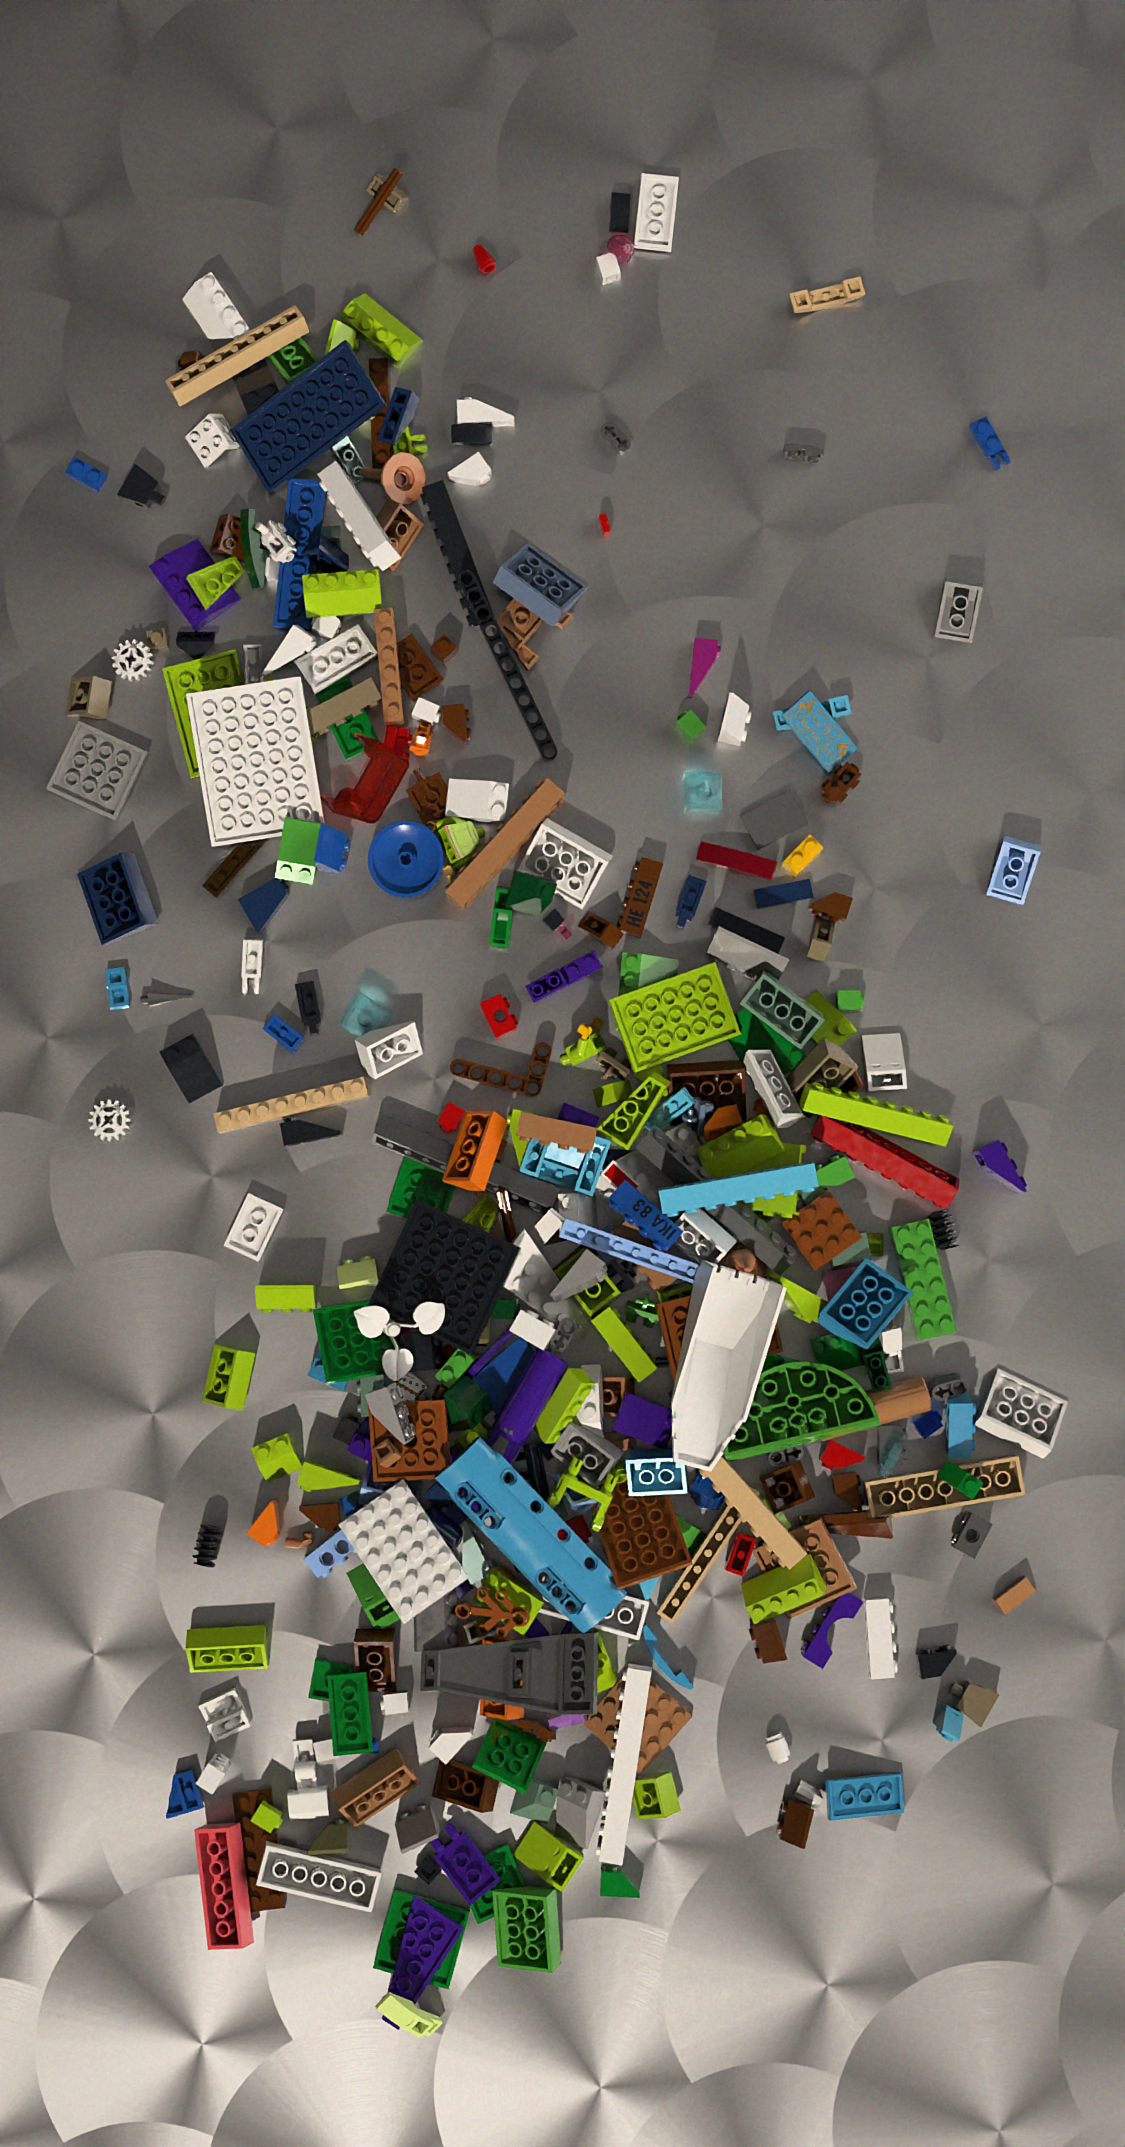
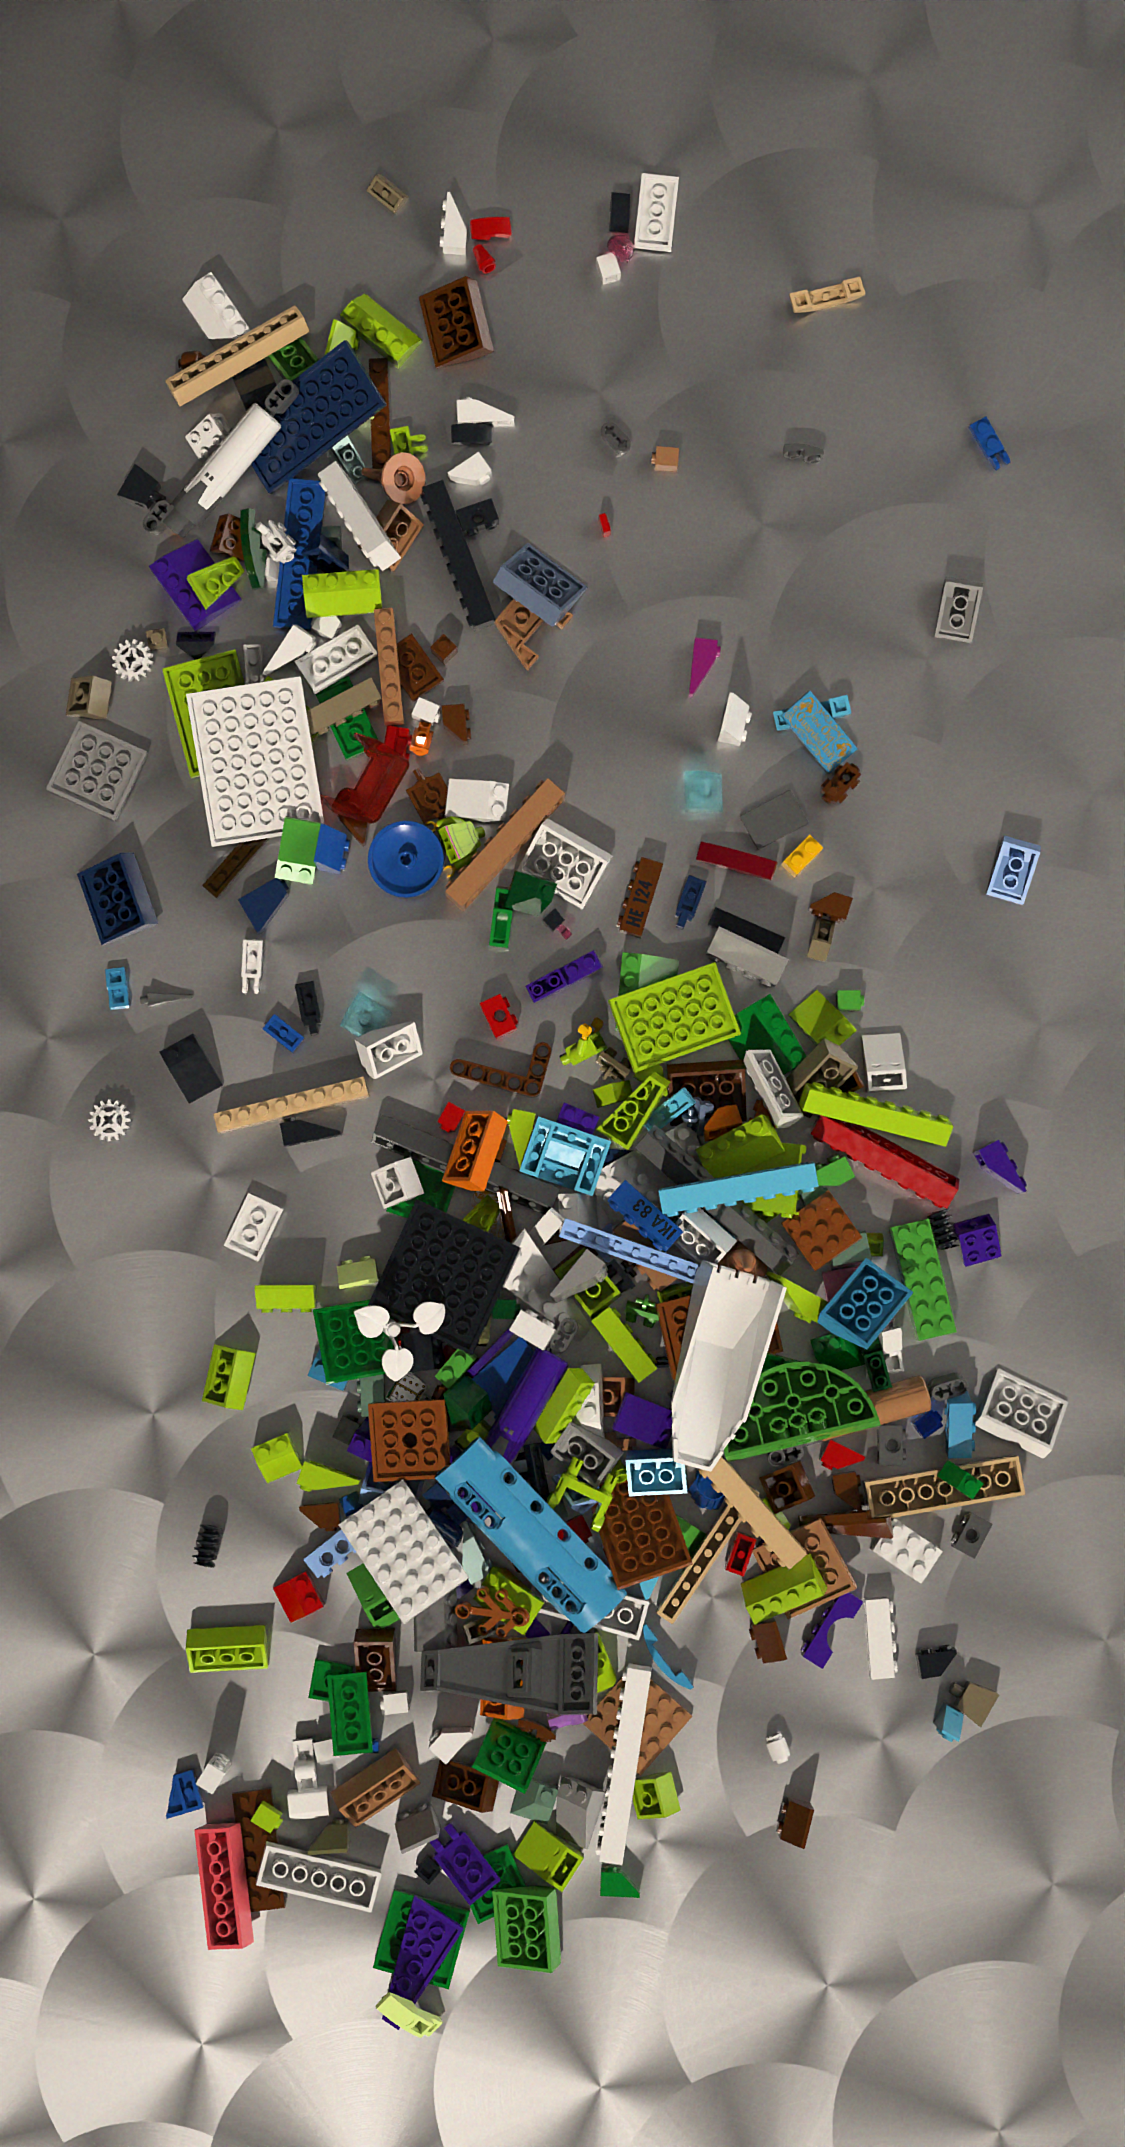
blue plate [65,457,108,492] -> none
white slope [198,1687,251,1742] -> none
orange slope [247,1499,281,1547] -> none
medium nougat arm [285,1532,314,1549] -> none
reddish brown axle [354,168,403,236] -> none
light grey slope [365,1382,415,1445] -> none
medium nougat slope [372,1438,401,1468] -> none
dark blue slope [377,387,420,445] -> none
black beam [458,569,558,762] -> none
medium nougat brick [516,1112,597,1154] -> none
reddish brown slope [578,911,624,949] -> none
red tile [600,1160,641,1190] -> none
bright green brick [676,709,706,742] -> none
sand green slope [740,969,825,1050] -> none
dark blue tile [753,879,814,909] -> none
white piece [793,1779,827,1814] -> none
dark azure tile [825,1772,904,1821] -> none
clear light blue beam [878,1441,904,1479] -> none
medium nougat slope [993,1576,1036,1615] -> none
none -> piece [143,379,299,538]
none -> red slope [273,1569,325,1623]
none -> reddish brown slope [337,813,368,847]
none -> white slope [371,1157,424,1209]
none -> reddish brown slope [419,276,494,369]
none -> white slope [440,192,467,255]
none -> black brick [456,498,499,537]
none -> red slope [470,217,512,240]
none -> medium nougat brick [651,446,679,472]
none -> white brick [870,1518,943,1584]
none -> dark purple bracket [953,1214,1002,1267]

